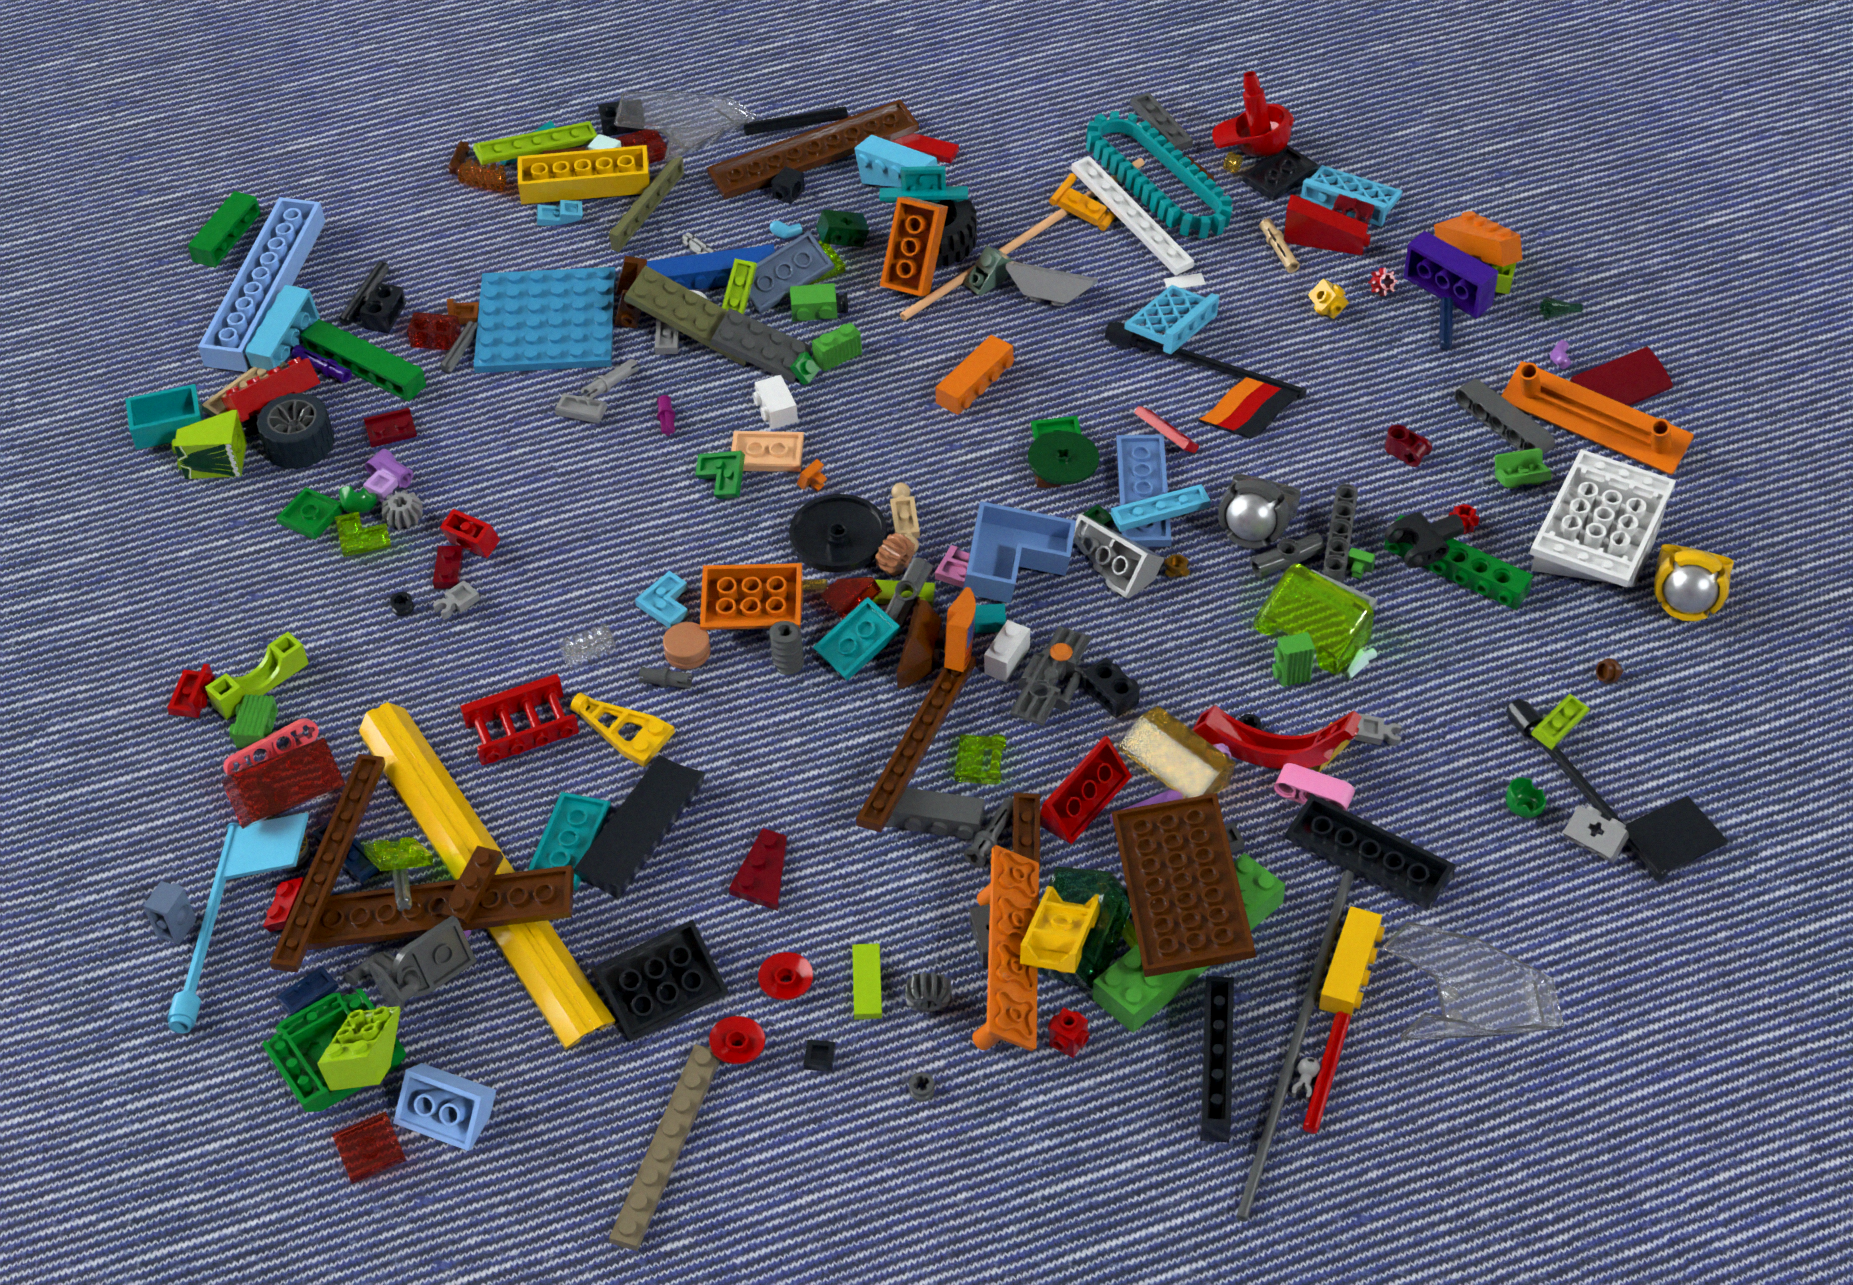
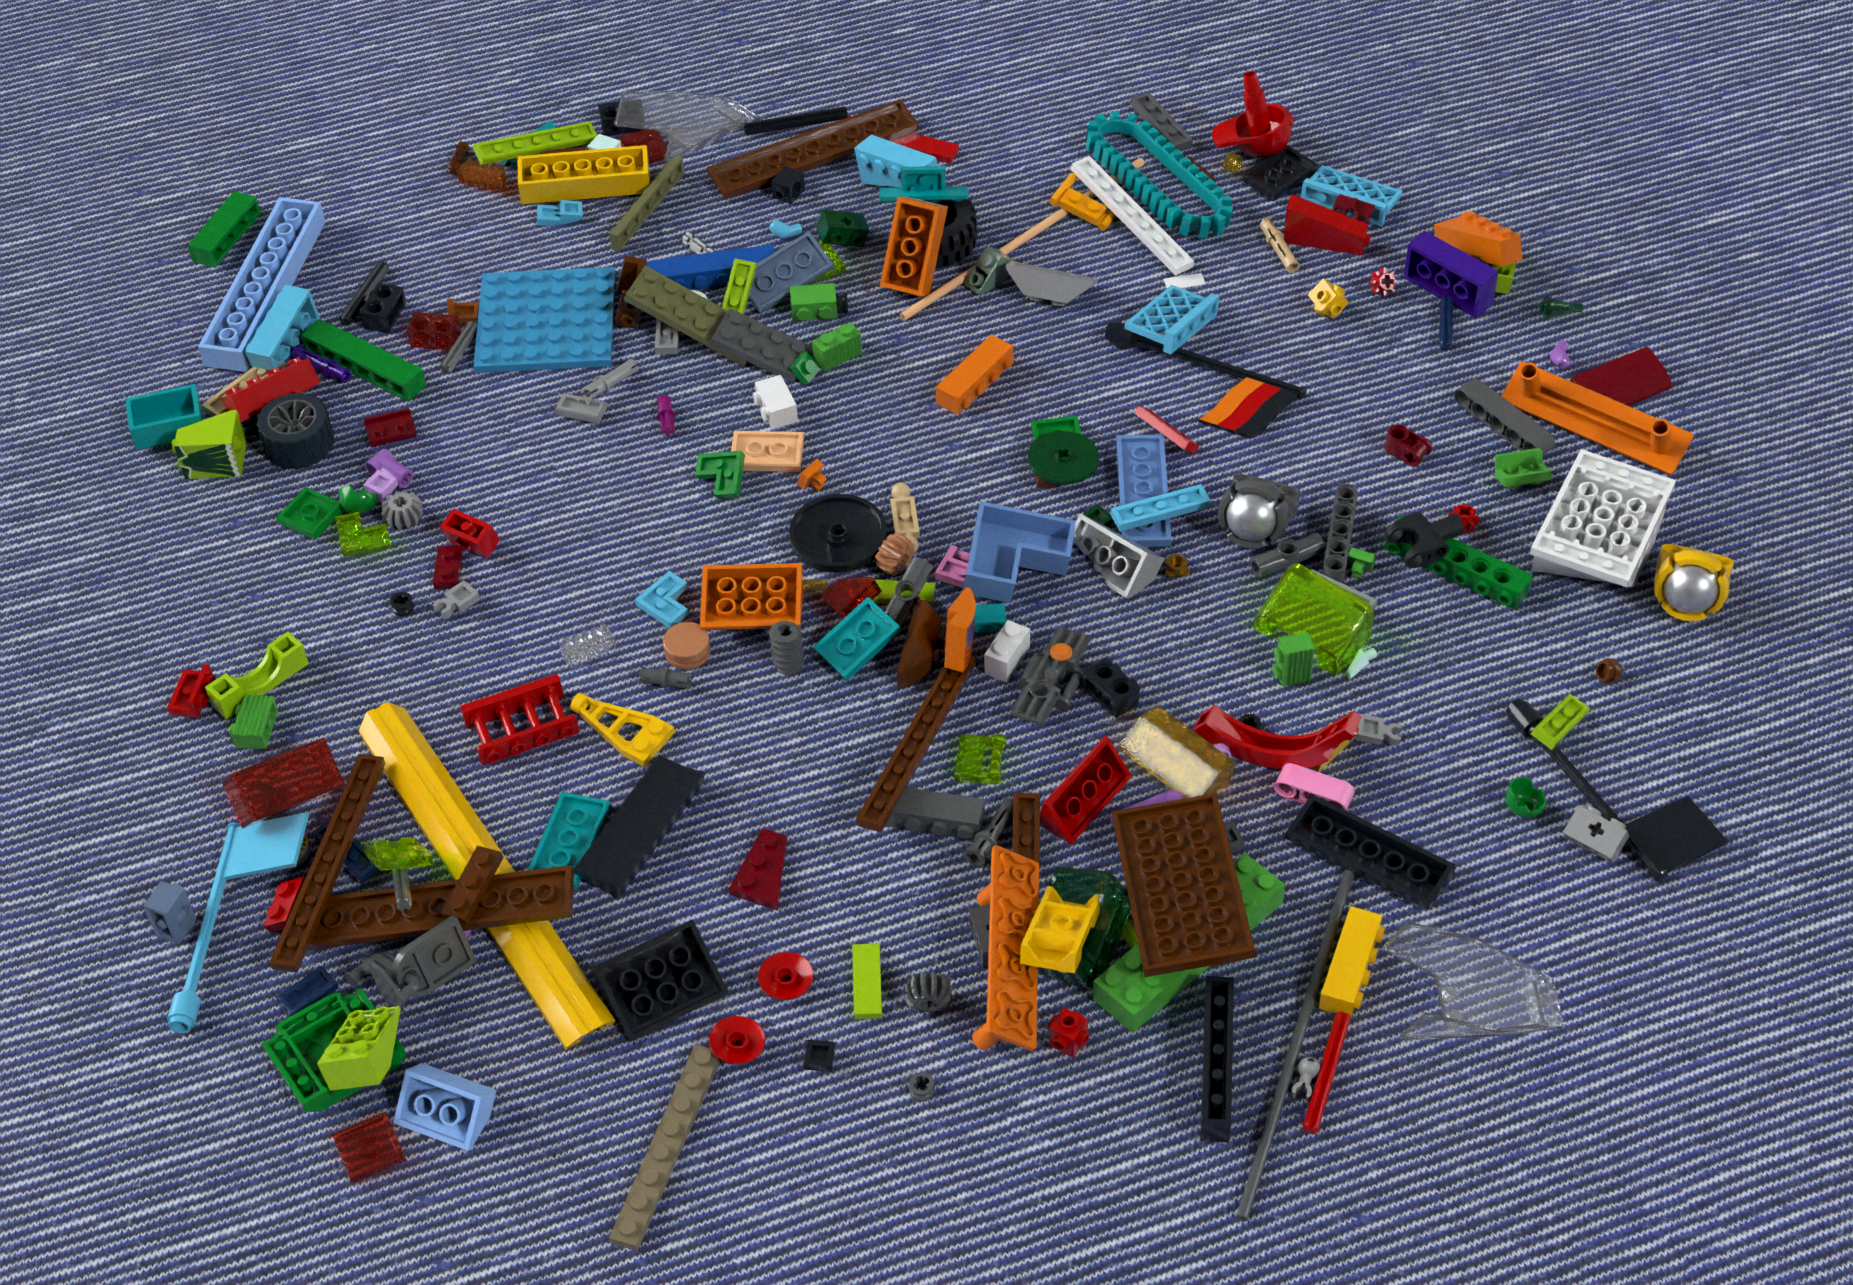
coral beam [223,718,319,780] -> none

